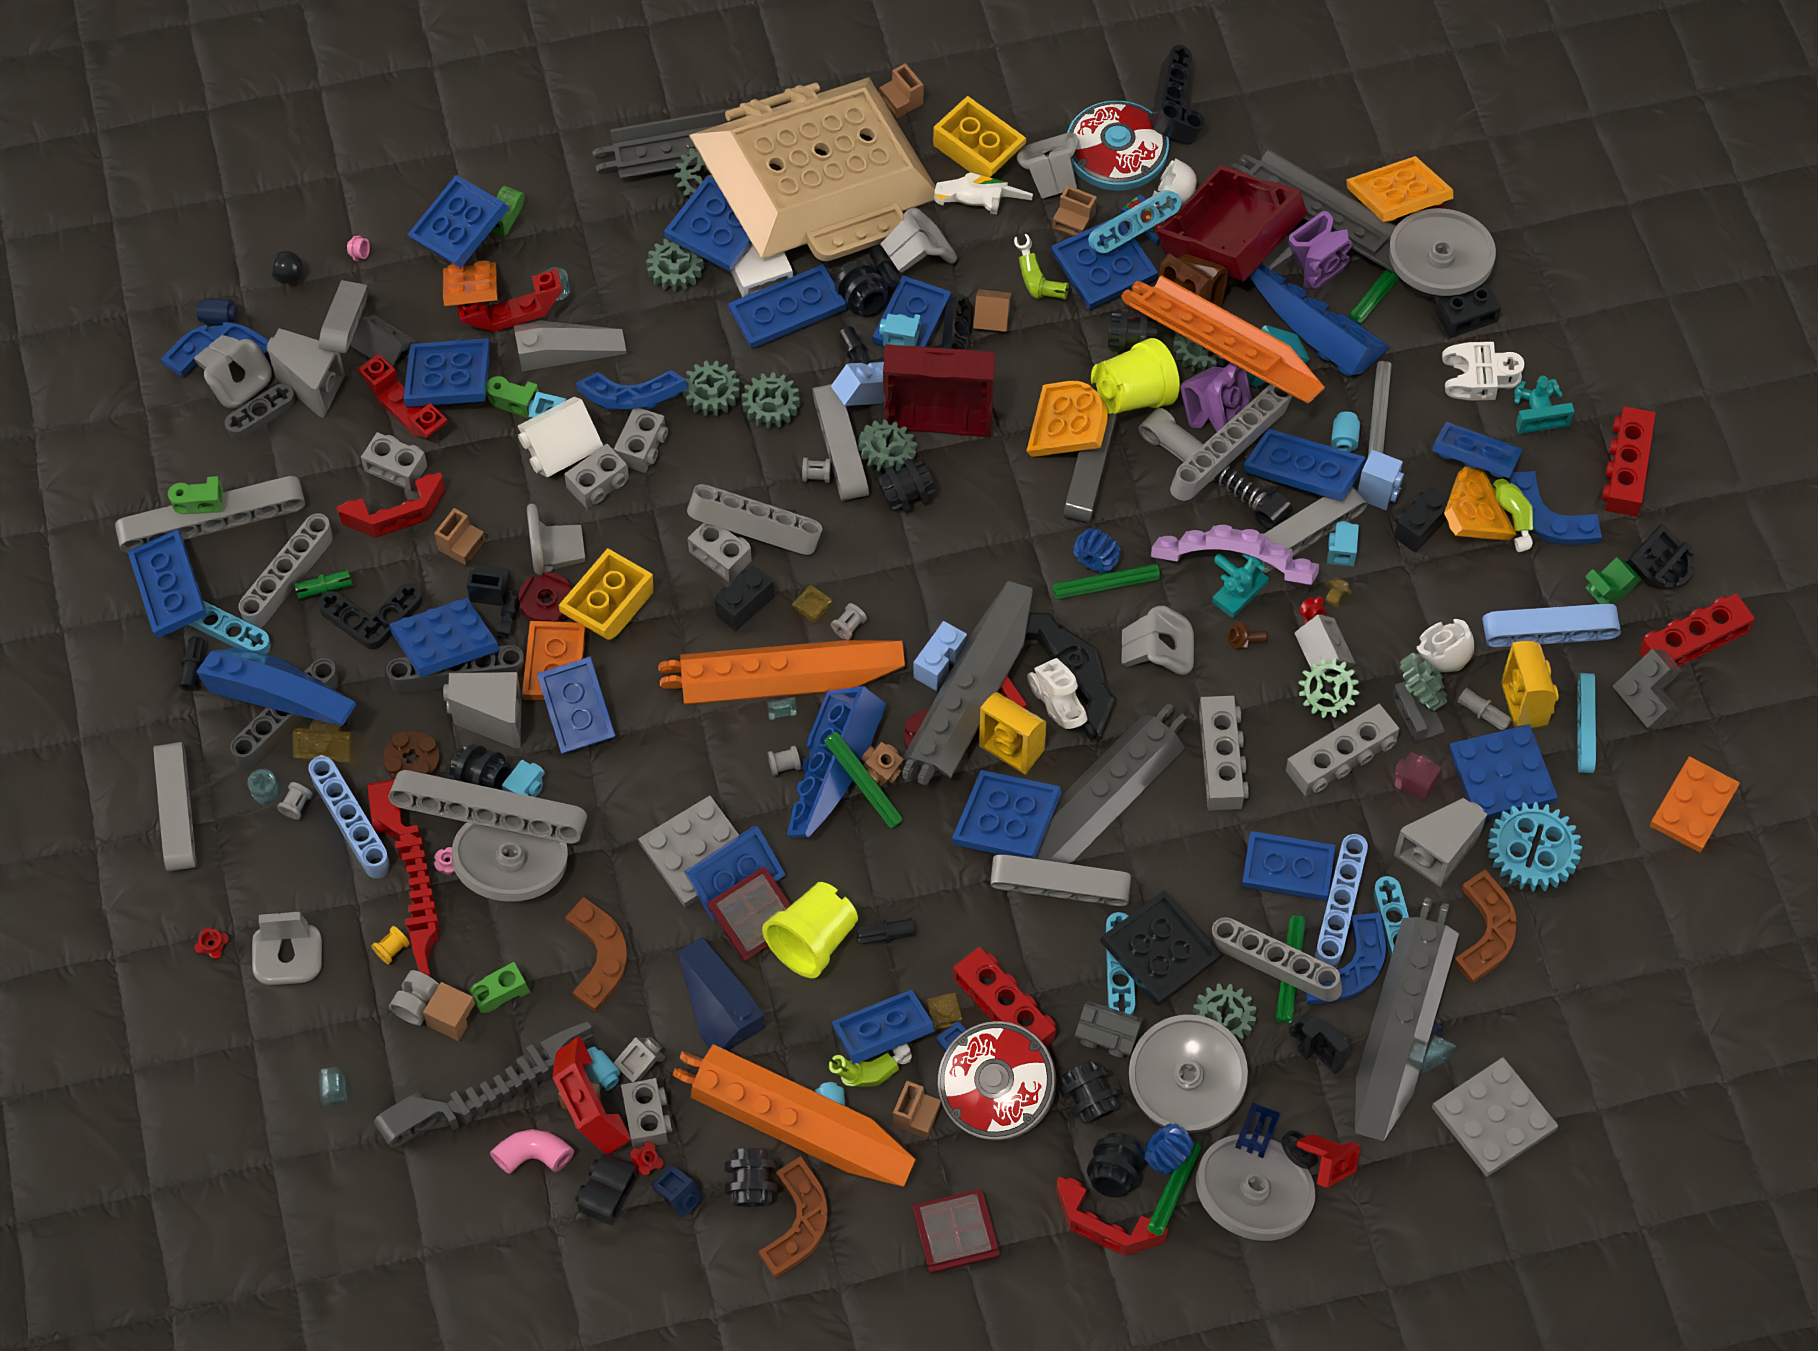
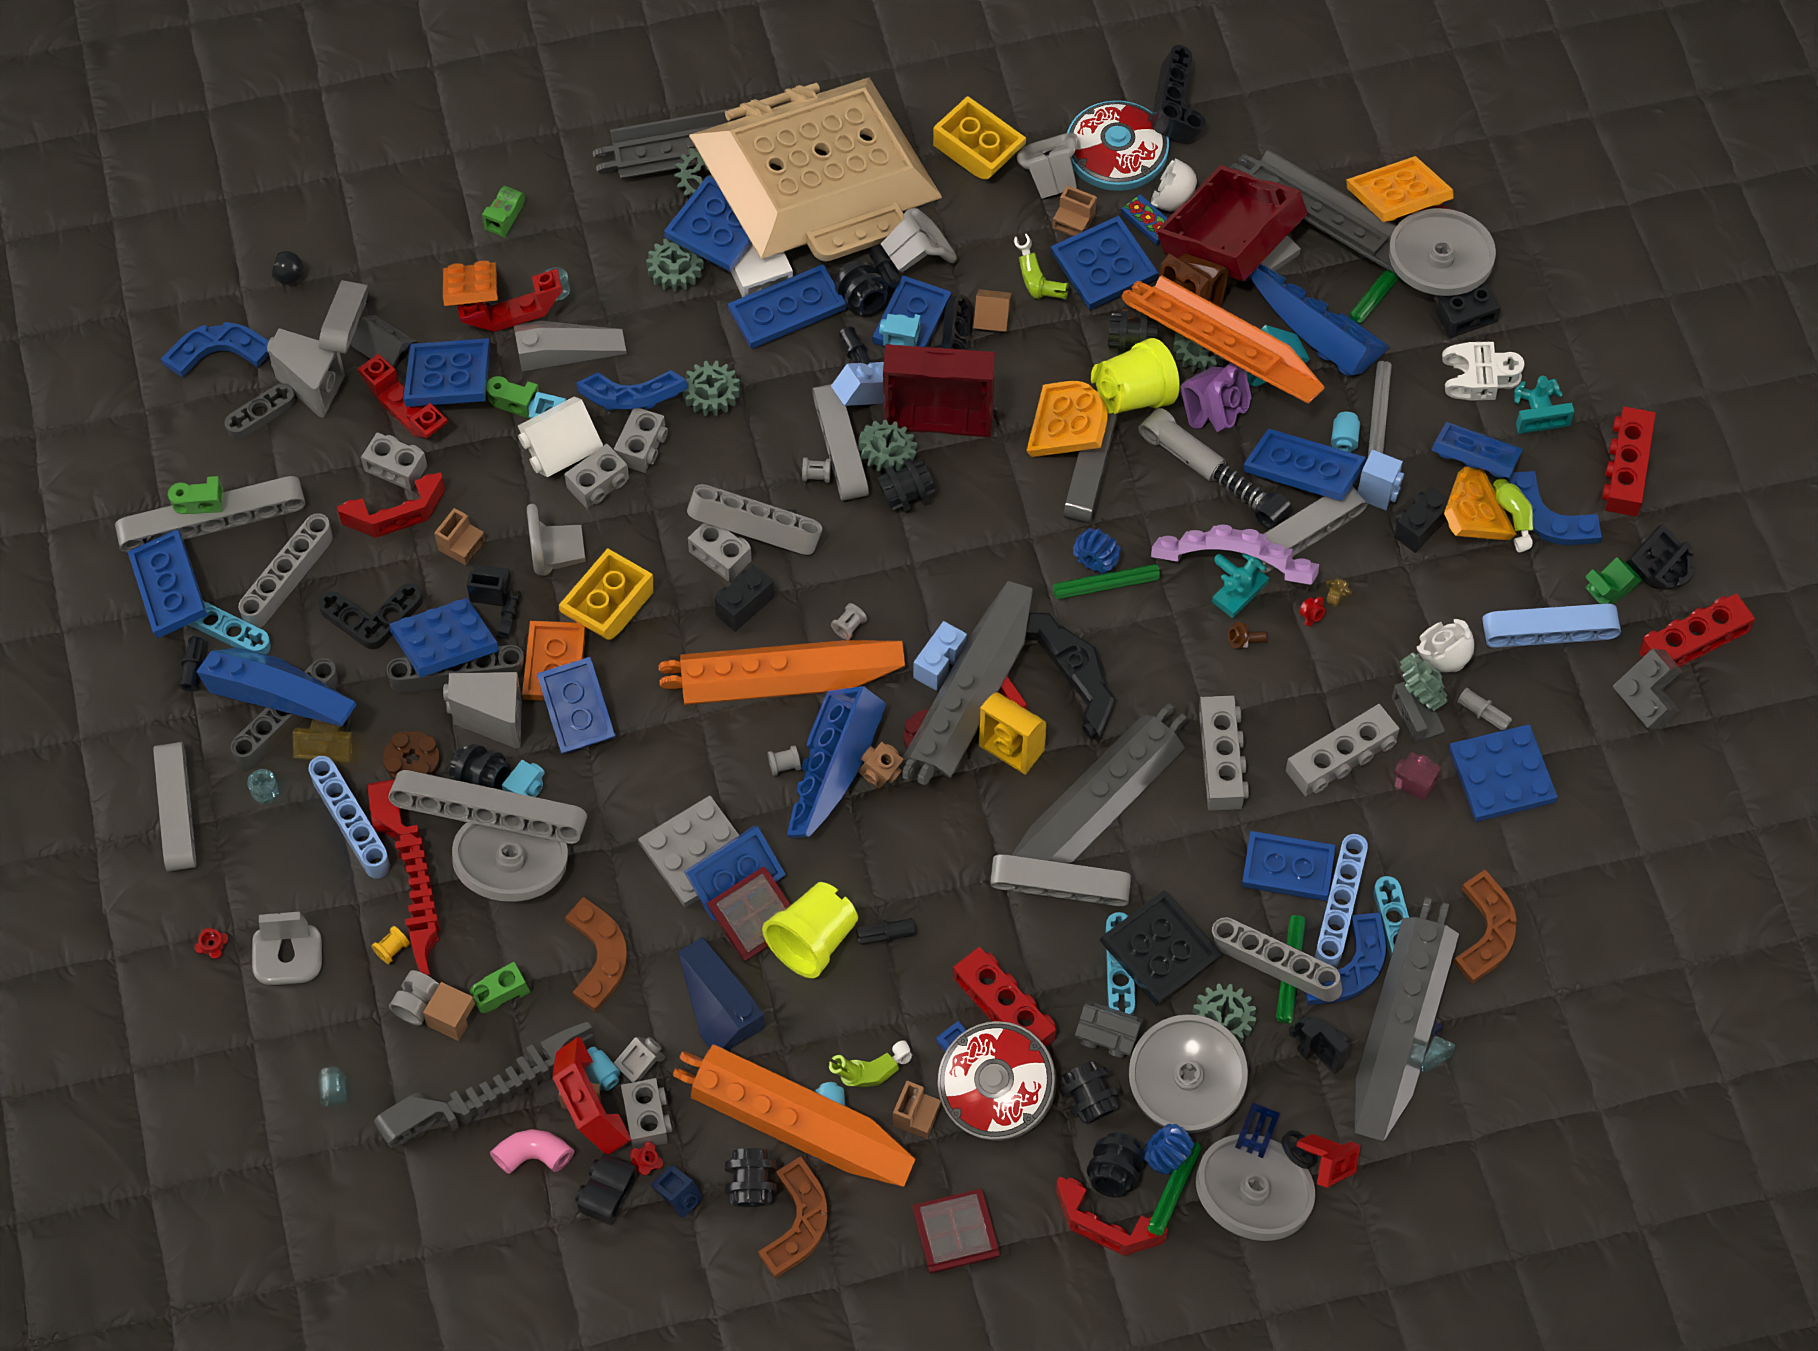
light grey piece [194,335,272,409] -> none
dark blue brick [197,298,238,325] -> none
light grey bush [277,782,313,820] -> none
green pin [294,569,353,600] -> none
bright pink plate [347,235,370,261] -> none
blue plate [407,175,509,269] -> none
bright pink plate [434,847,455,875] -> none
dark red plate [518,572,572,622] -> none
sand green gear [742,372,800,428] -> none
clear light blue slope [766,696,797,719] -> none
clear yellow plate [793,584,832,624] -> none
green axle [824,732,902,828] -> none
blue plate [831,989,935,1064] -> none
medium nougat piece [879,63,924,118] -> none
clear yellow plate [927,993,962,1029] -> none
white animal [934,172,1033,215] -> none
blue plate [952,770,1062,859] -> none
white piece [1027,658,1087,729] -> none
medium azure beam [1088,190,1181,253] -> none
light grey piece [1122,606,1194,675] -> none
light grey beam [1170,384,1293,501] -> none
medium lavender piece [1288,211,1353,290] -> none
light grey panel [1295,614,1356,674] -> none
gear [1299,658,1360,718] -> none
medium azure brick [1327,521,1359,567] -> none
light grey slope [1394,798,1487,887] -> none
light grey plate [1432,1057,1558,1177] -> none
medium azure gear [1487,802,1582,892] -> none
yellow brick [1501,641,1559,728] -> none
medium azure beam [1577,673,1596,774] -> none
orange plate [1649,756,1740,853] -> none

